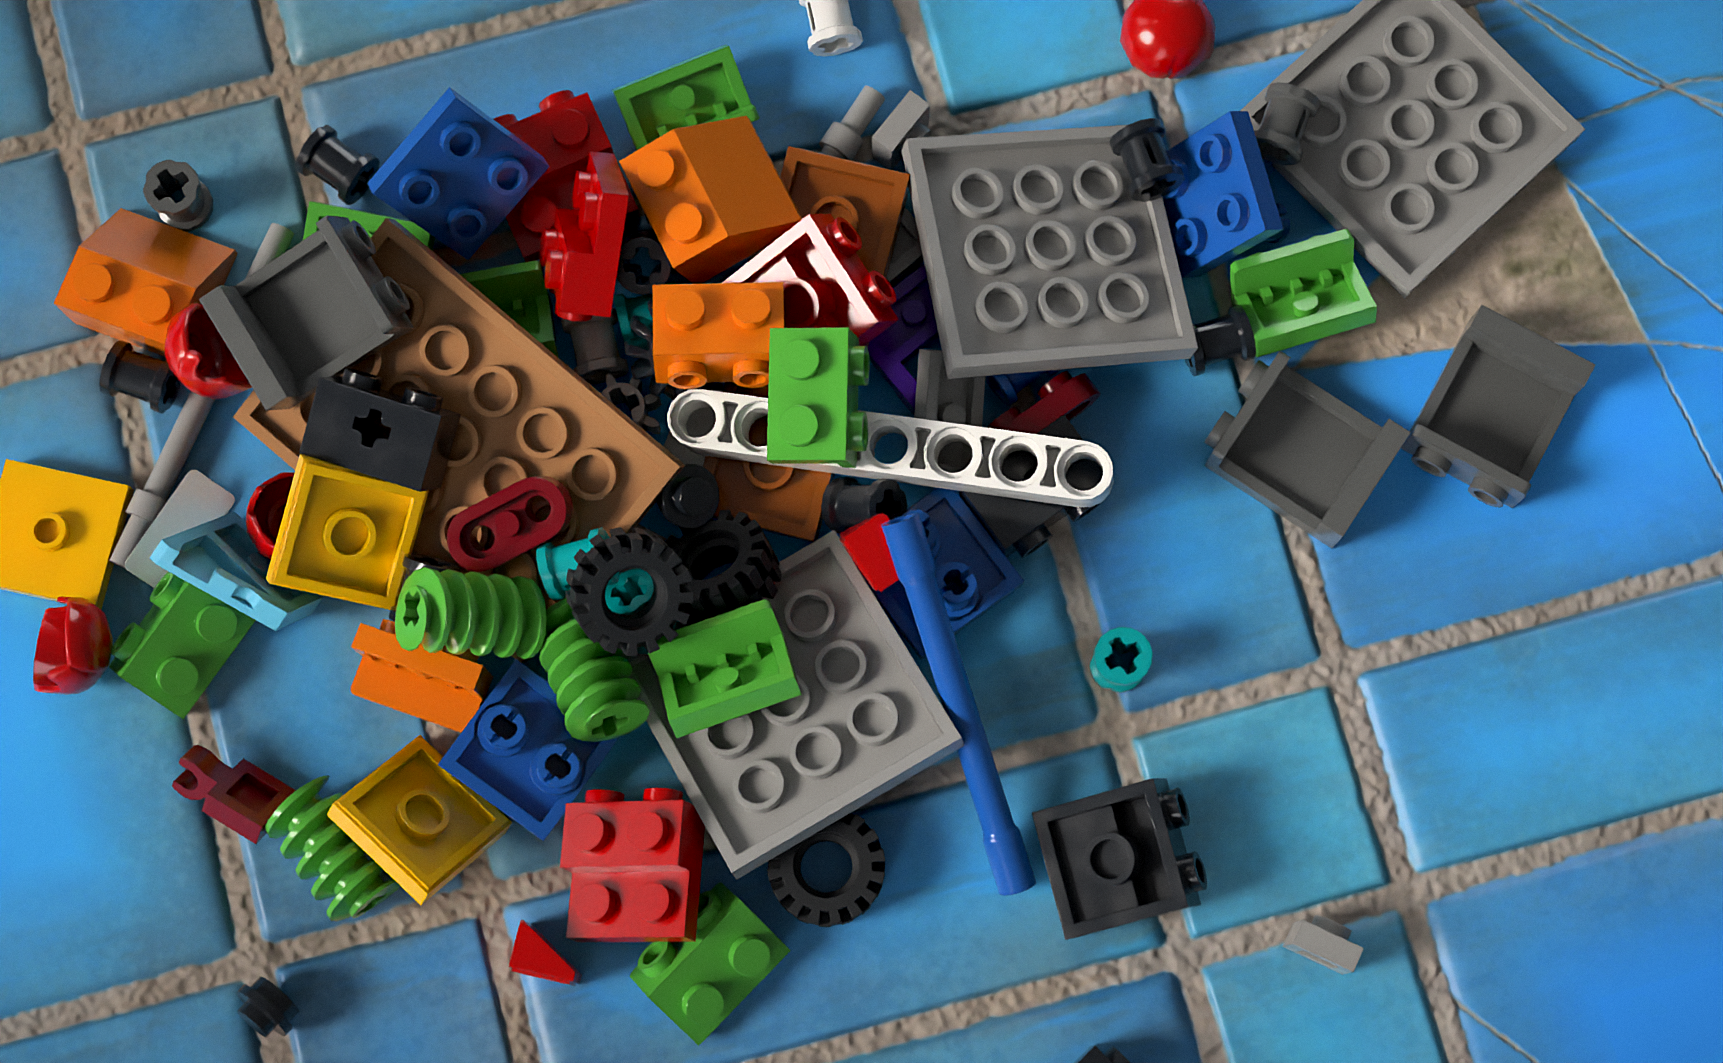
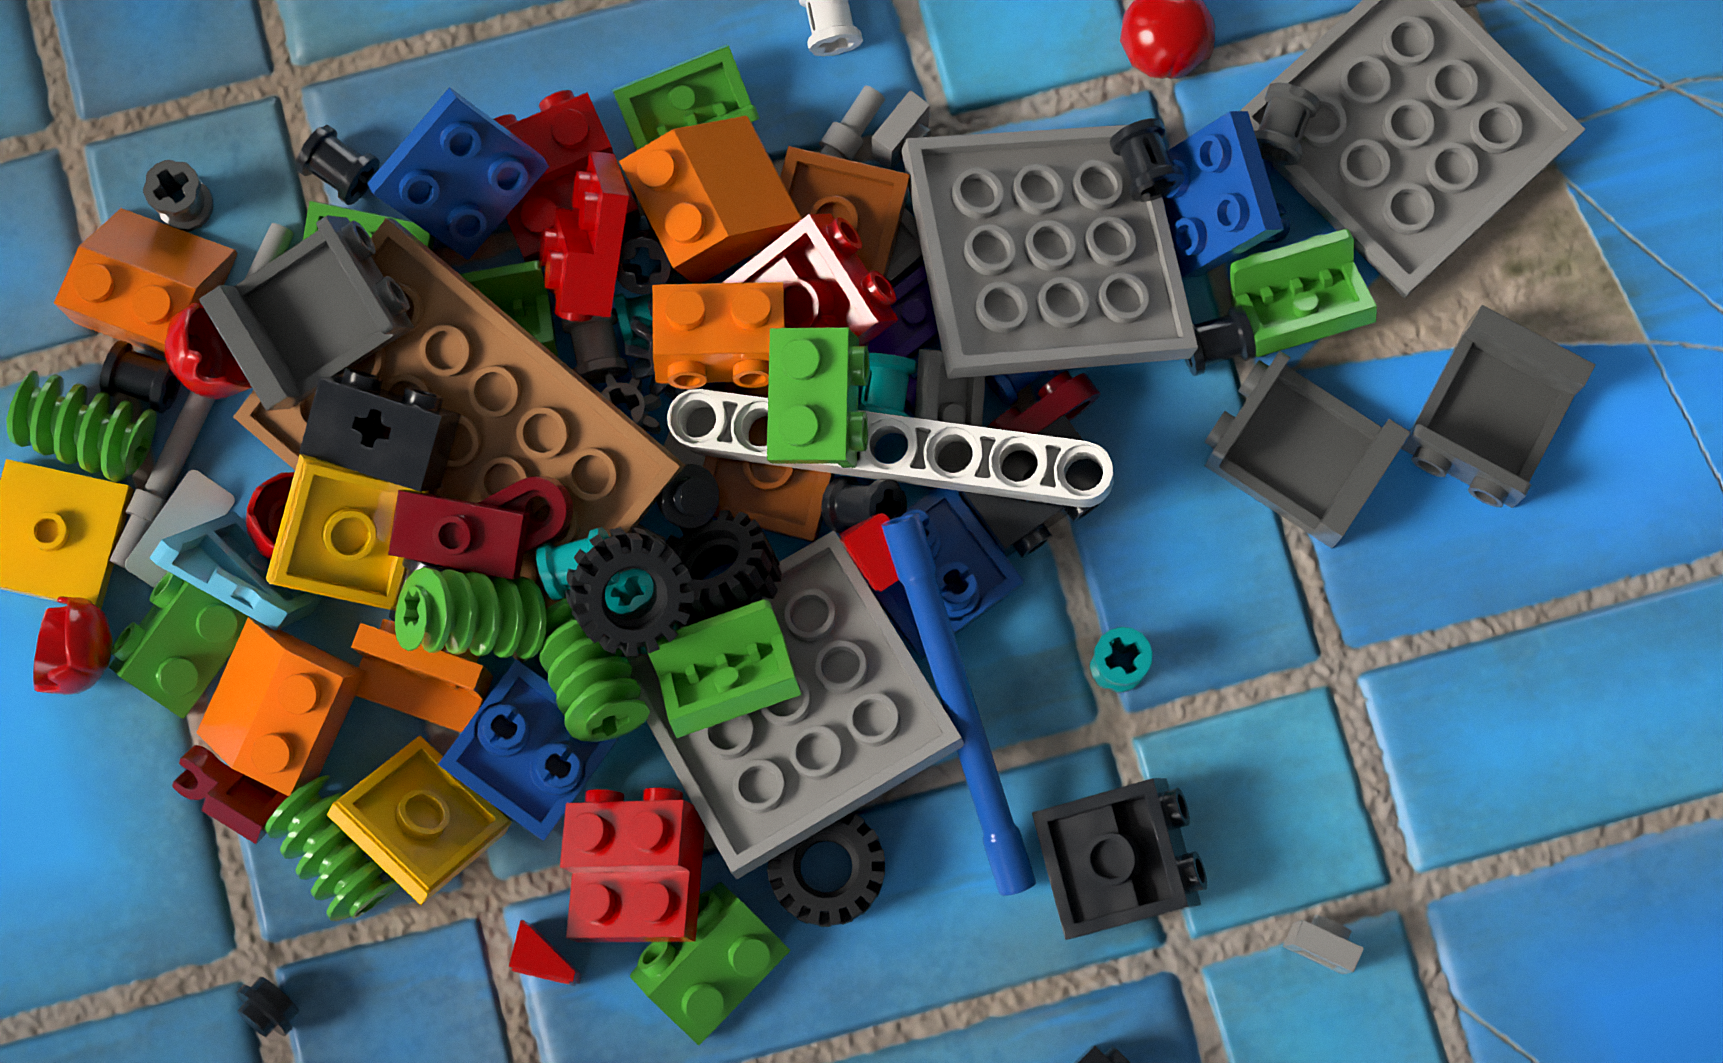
none -> bright green piece [6,370,157,482]
none -> orange slope [196,617,366,796]
none -> dark red plate [388,489,530,580]
none -> teal bush [858,353,917,417]

